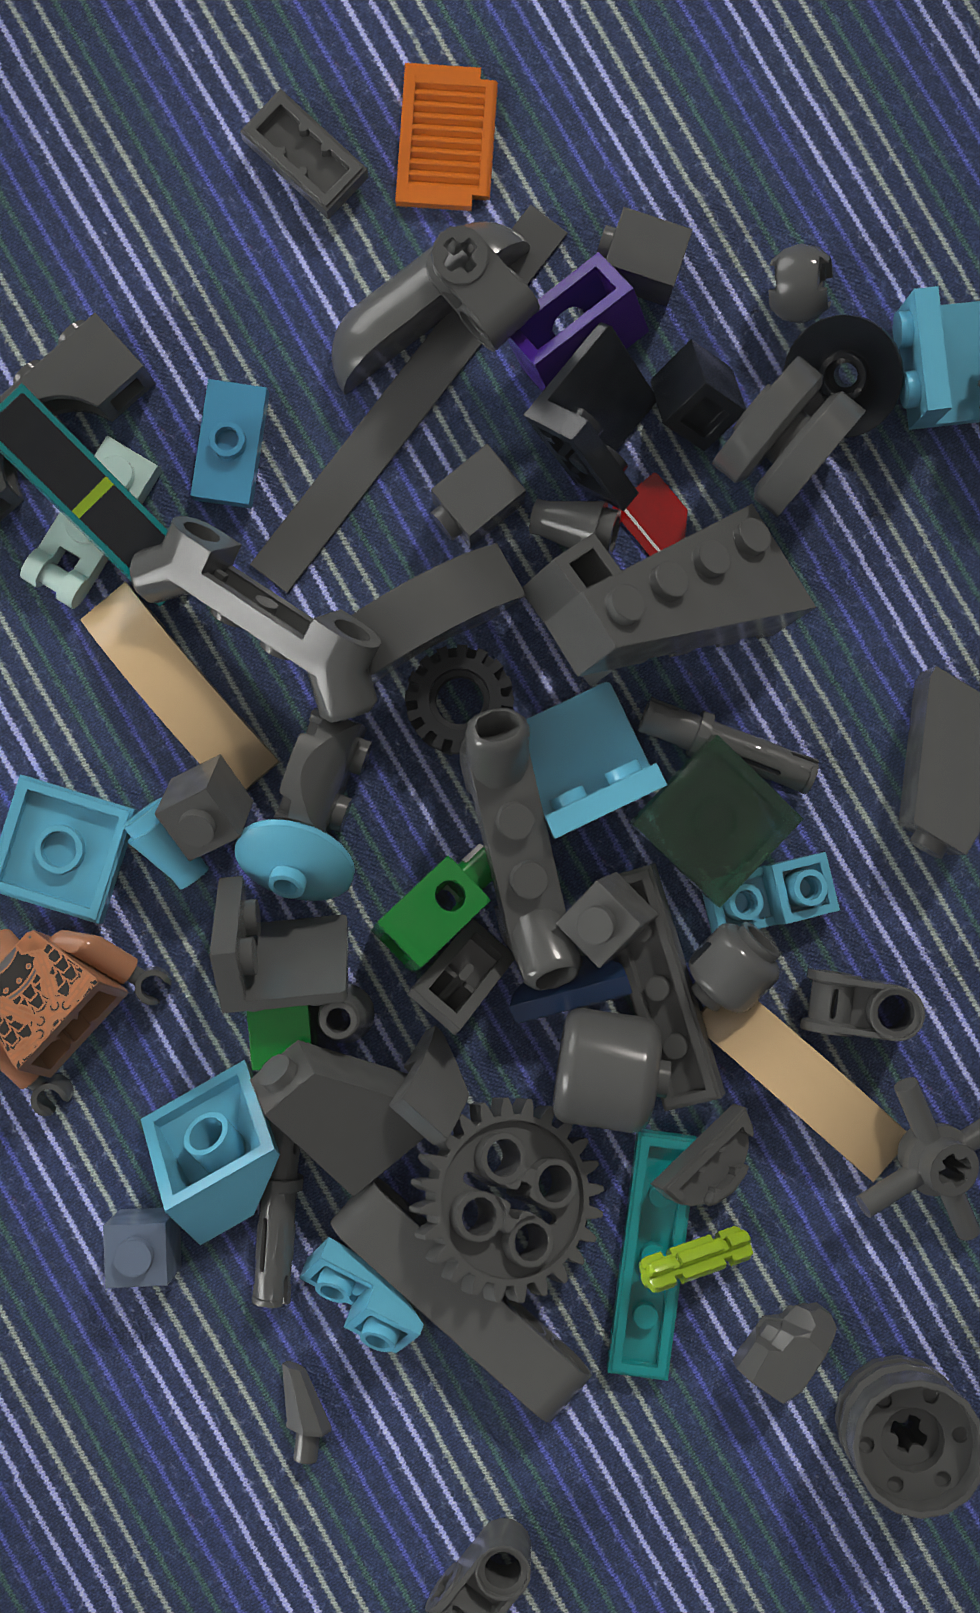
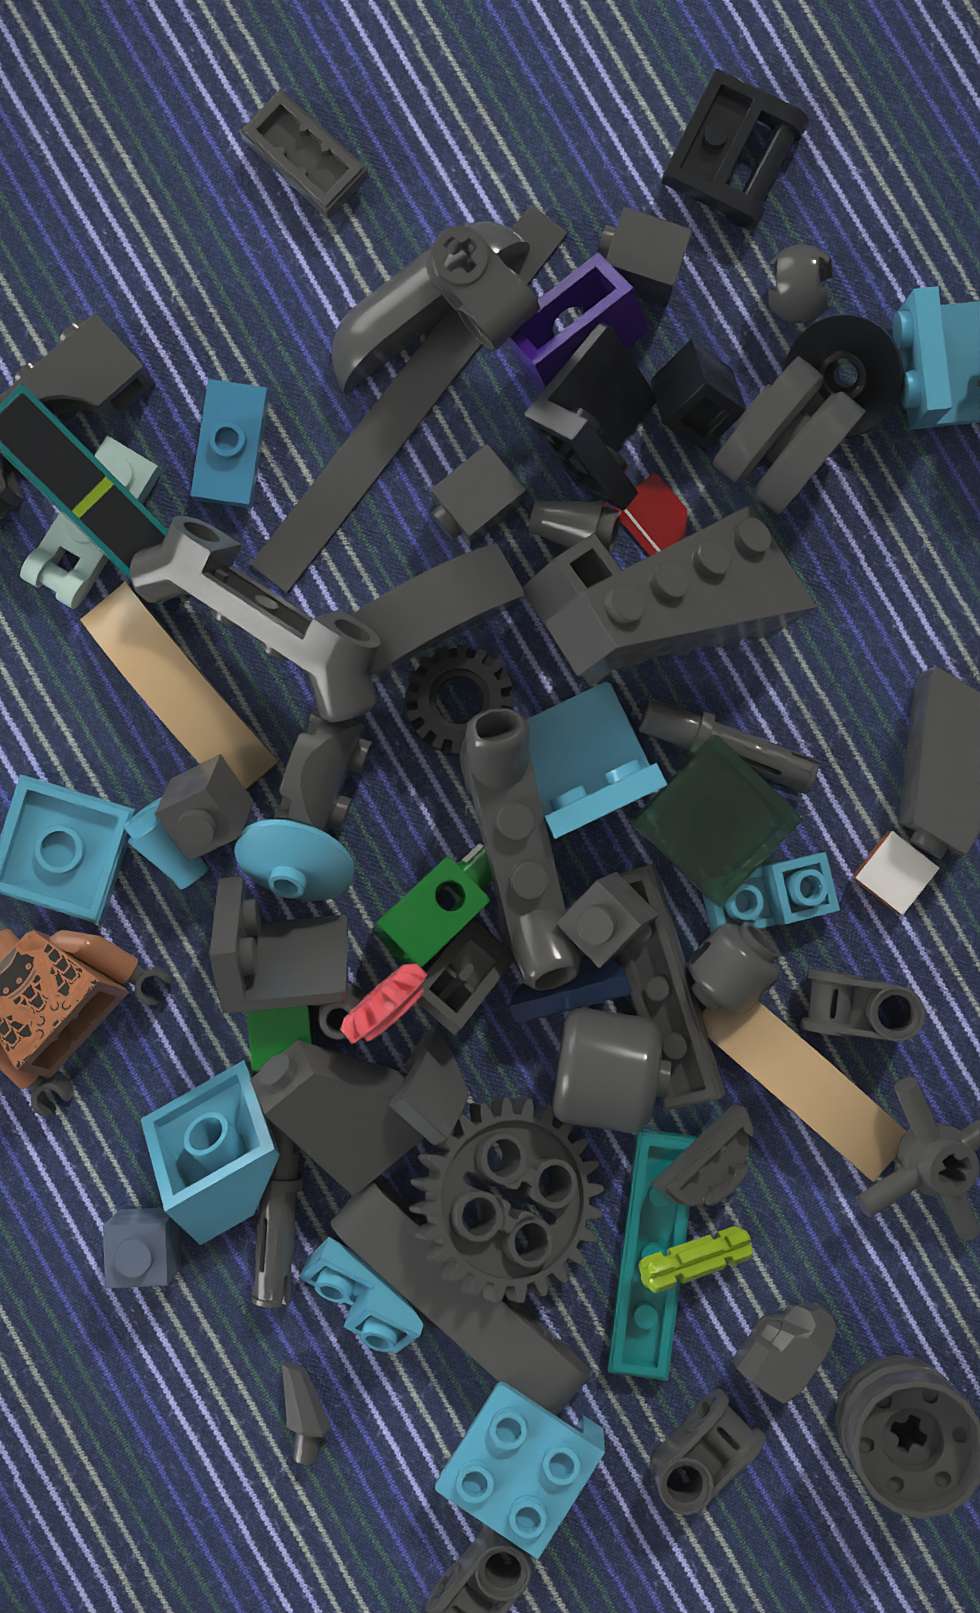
orange window [395,63,498,211] -> none
none -> coral gear [341,963,428,1044]
none -> medium azure bracket [435,1381,605,1559]
none -> dark grey piece [650,1389,766,1515]
none -> black plate [661,68,809,230]
none -> white tile [851,831,939,915]

